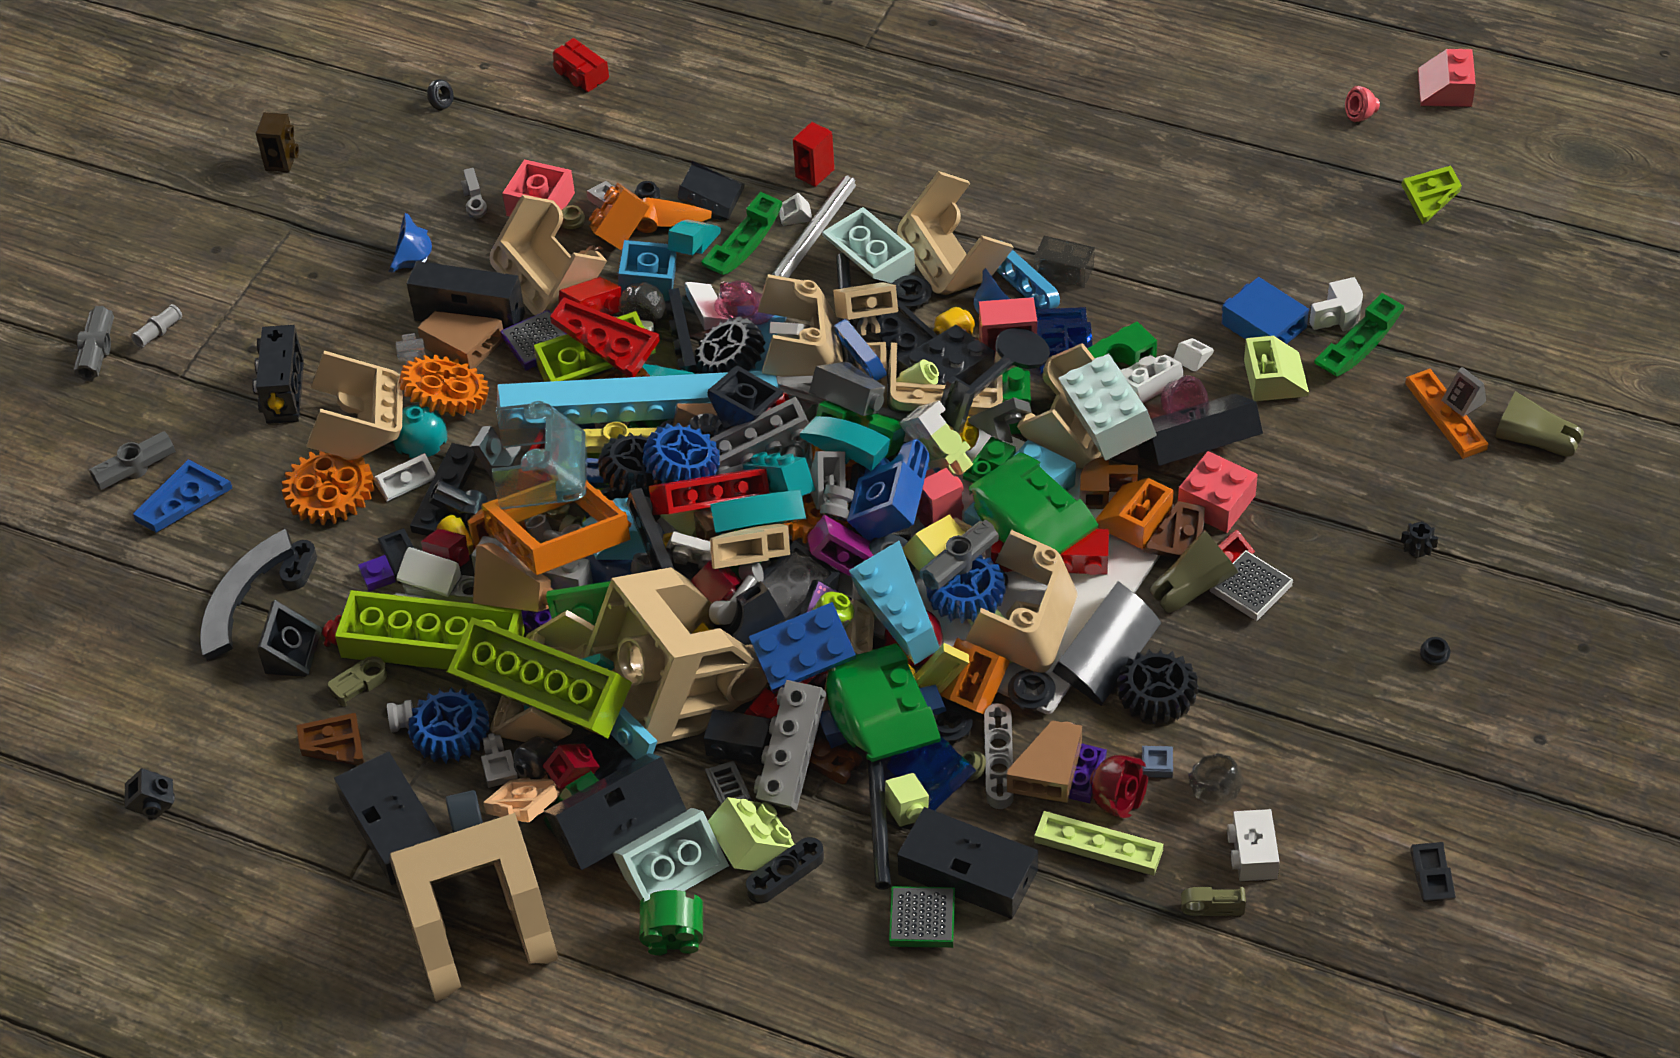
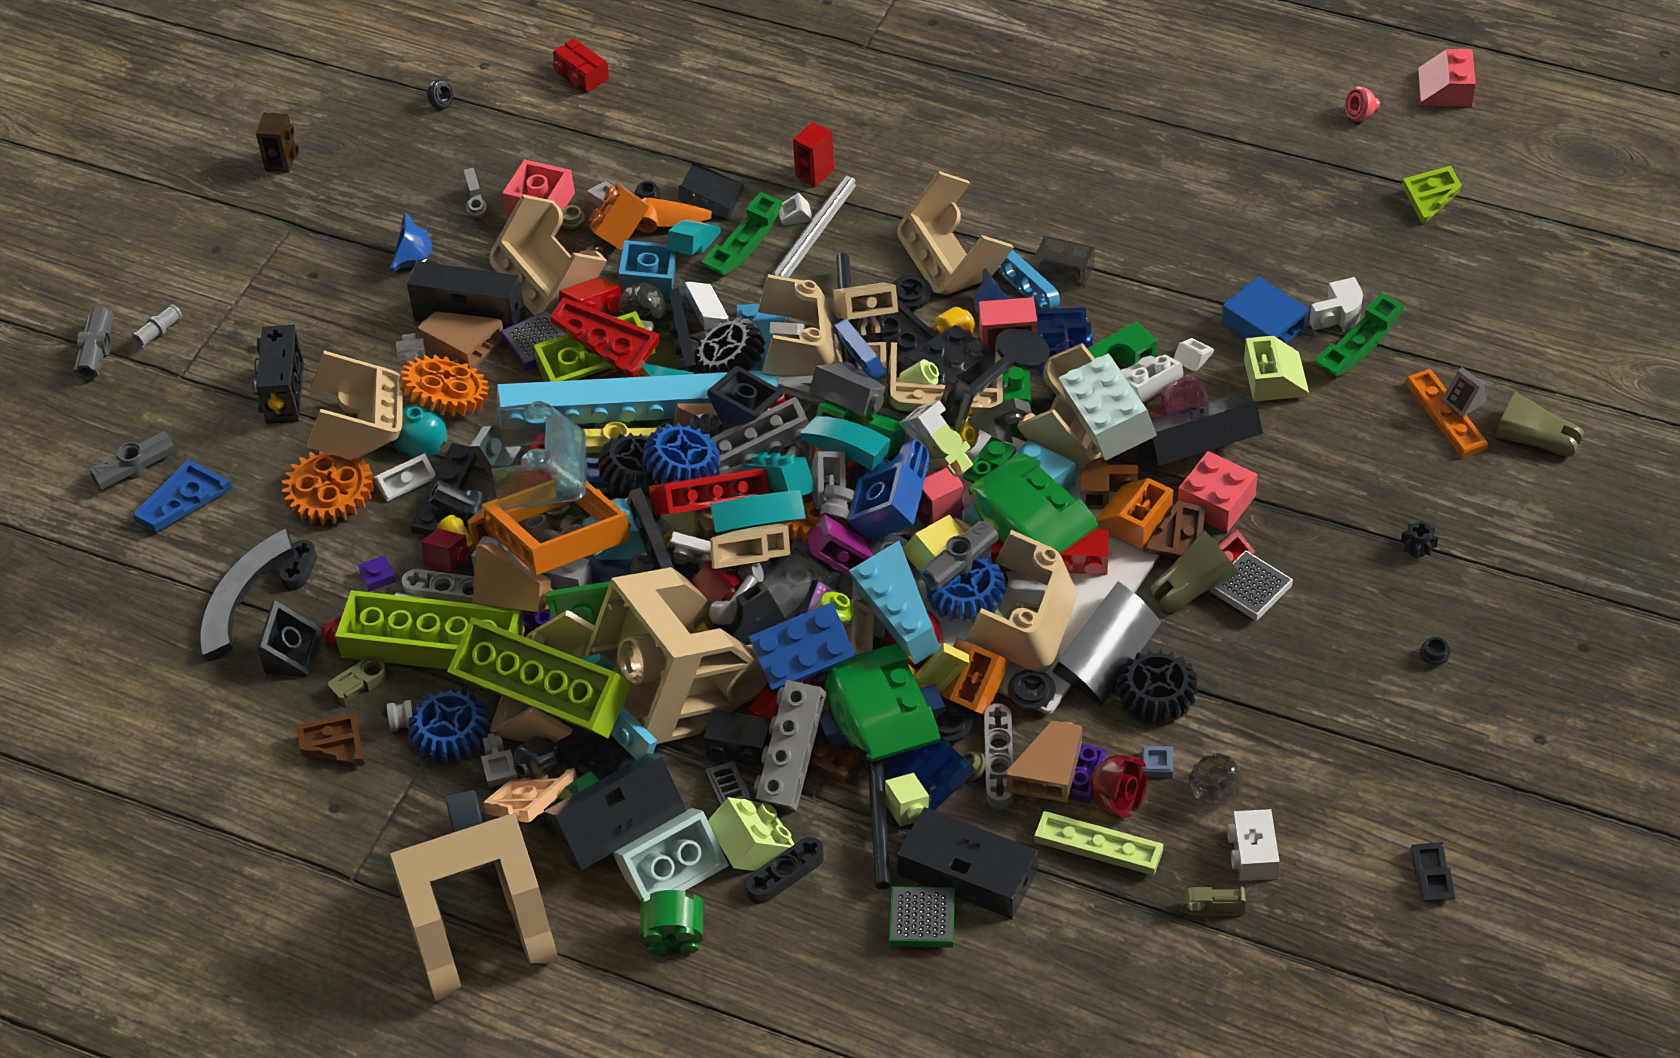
black brick [125,768,175,819] -> none
black brick [334,751,442,885] -> none
black tile [378,528,414,584] -> none
white slope [397,547,461,597] -> none
dark red brick [543,744,600,788] -> none
clear pink piece [714,280,774,325] -> none
light aqua slope [822,207,915,283] -> none

